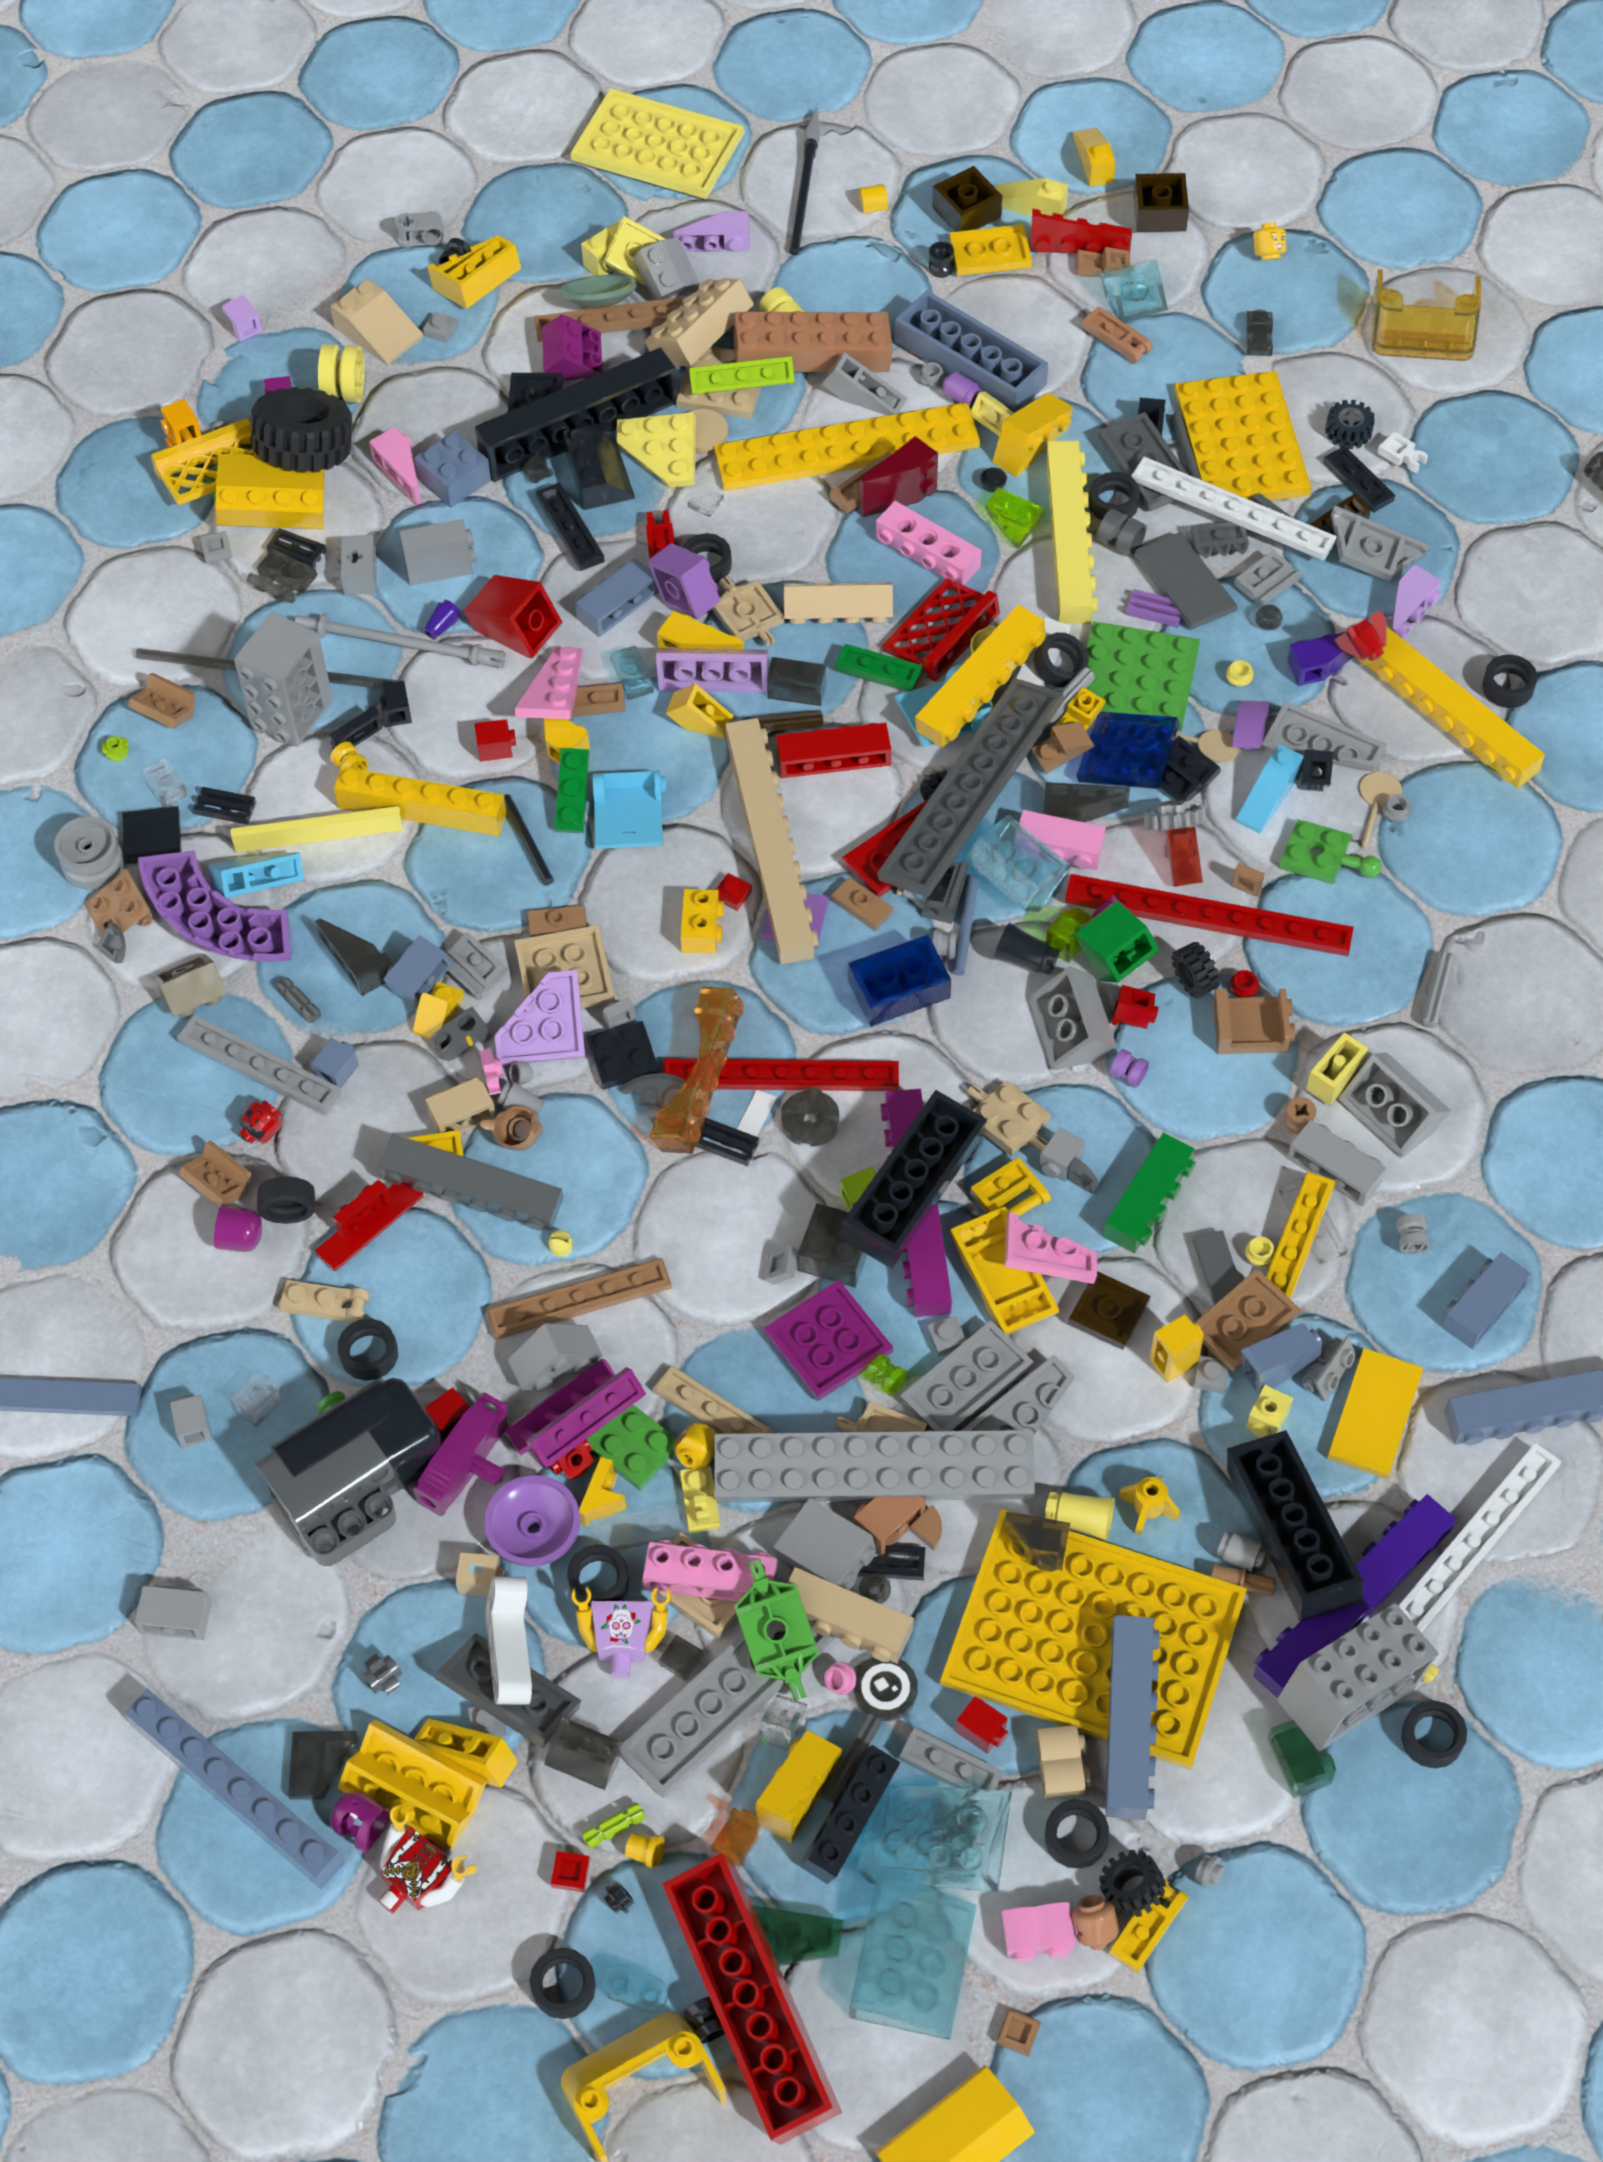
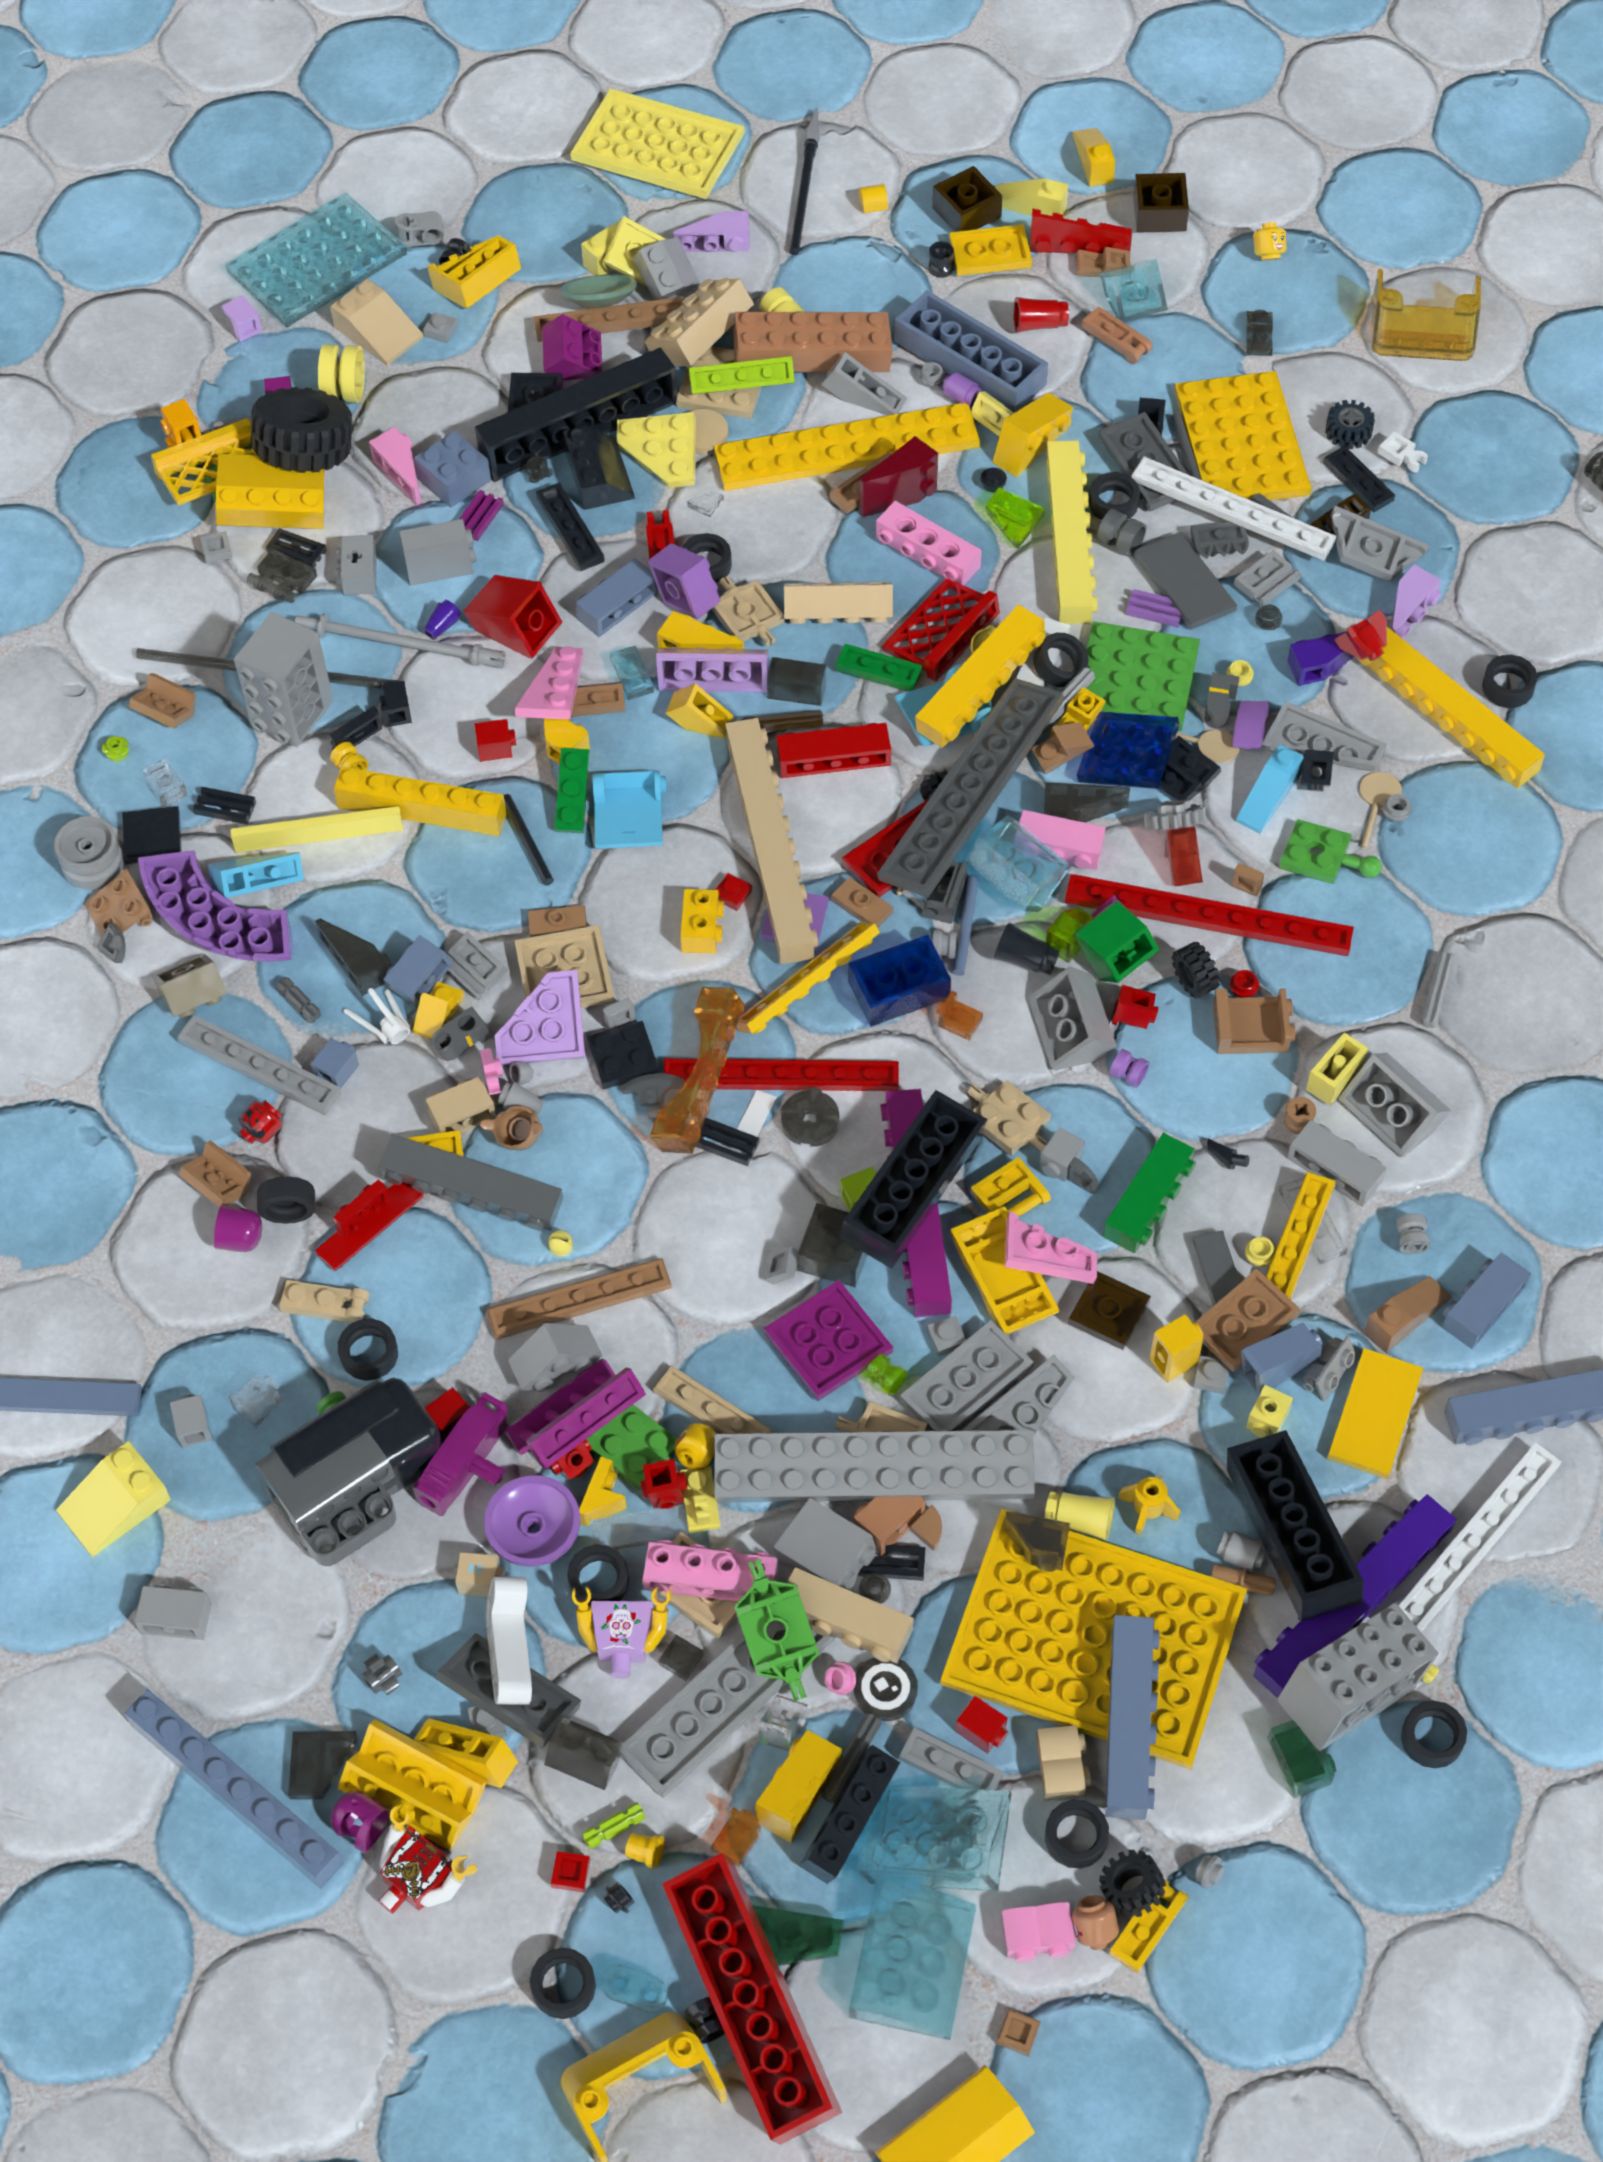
none -> light yellow slope [56,1441,171,1557]
none -> clear light blue plate [226,193,407,328]
none -> white plant [344,988,410,1044]
none -> magenta tile [459,490,504,541]
none -> red brick [640,1459,688,1509]
none -> yellow plate [734,922,880,1034]
none -> clear orange bracket [936,991,983,1041]
none -> red plant [1013,297,1069,333]
none -> dark grey leg [1204,672,1240,728]
none -> black bar [1207,1138,1250,1170]
none -> medium nougat slope [1364,1276,1452,1353]

